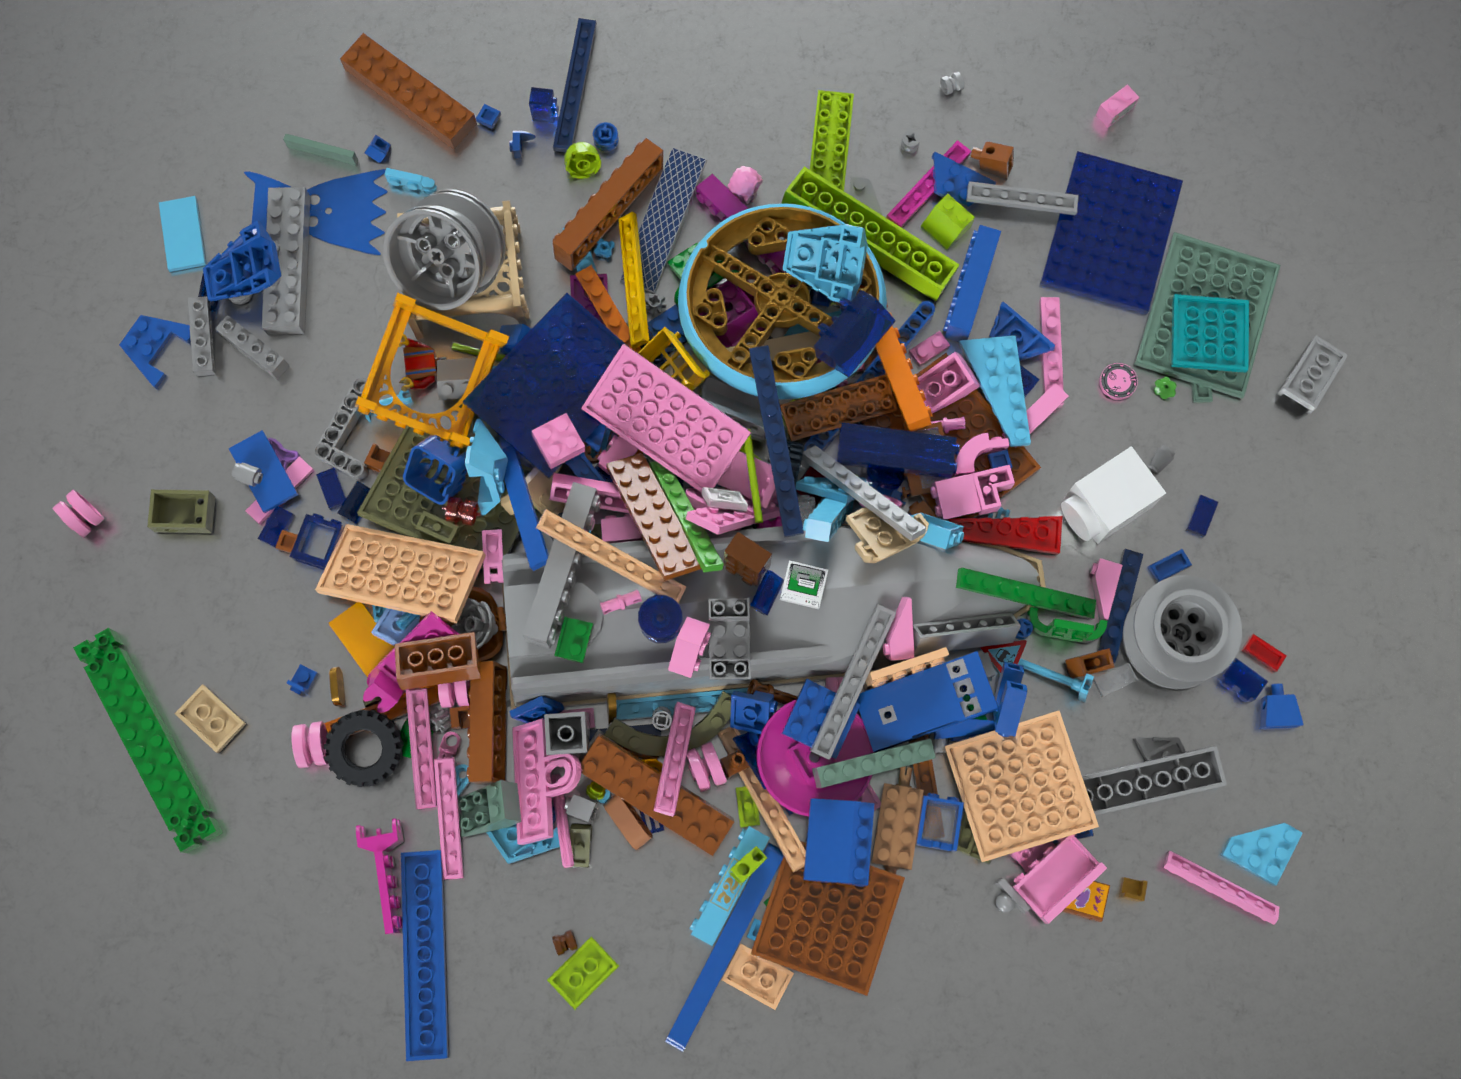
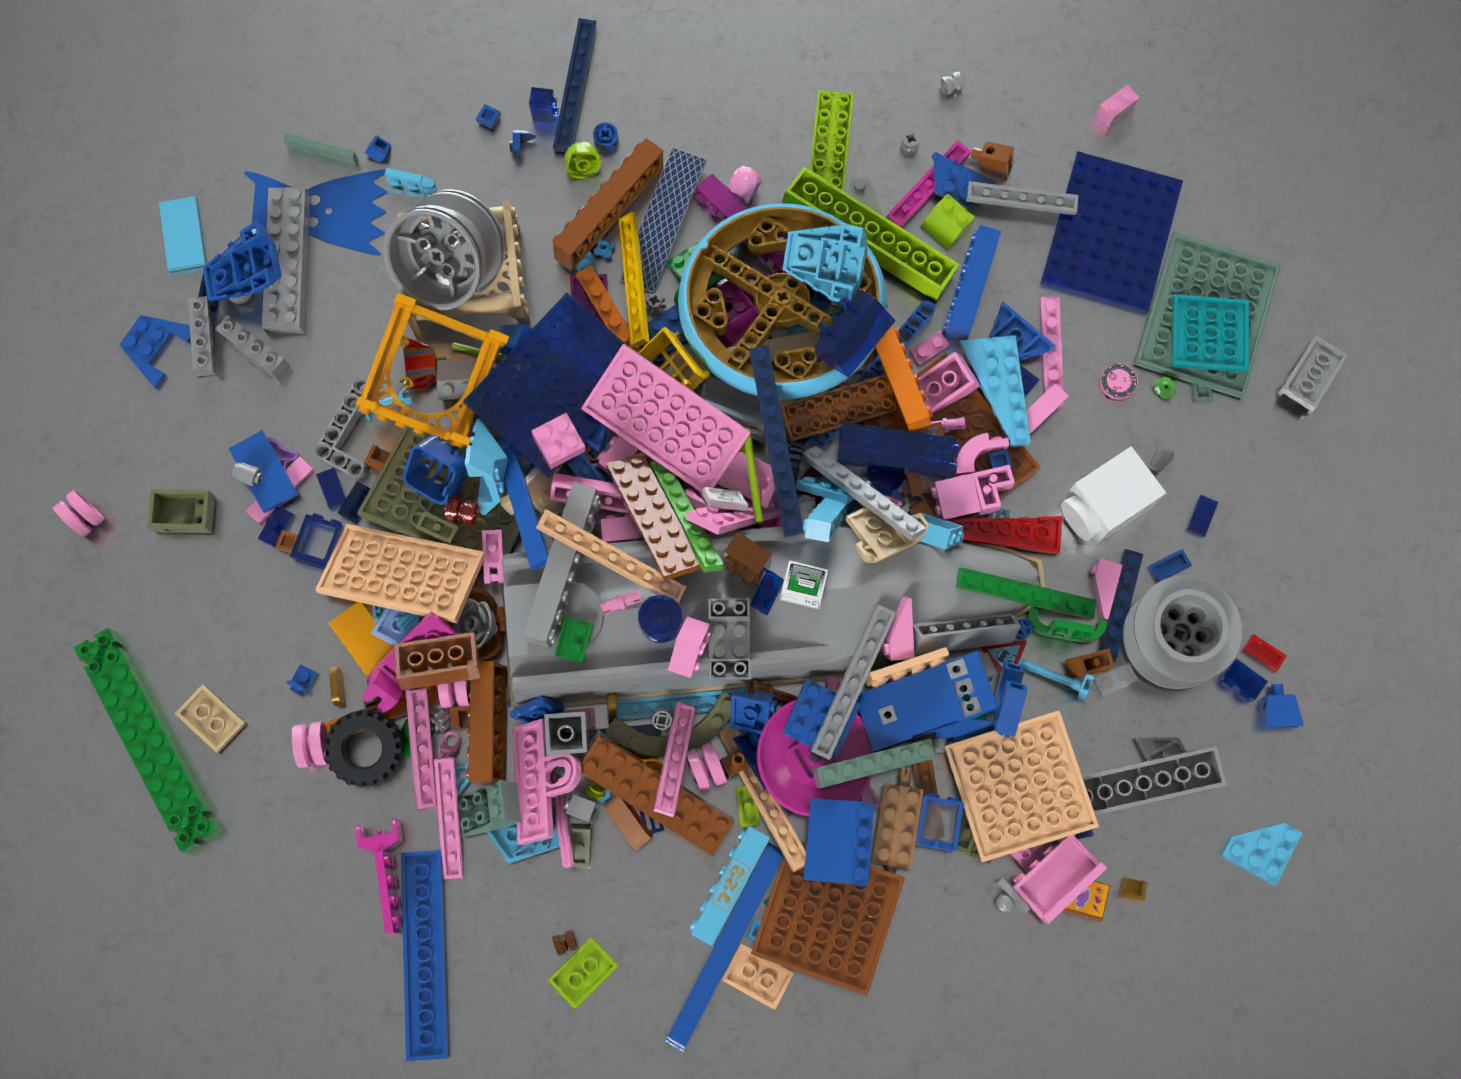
dark orange brick [340,33,477,150] -> none
lime leg [728,846,767,886] -> none
bright pink plate [1163,850,1279,925] -> none

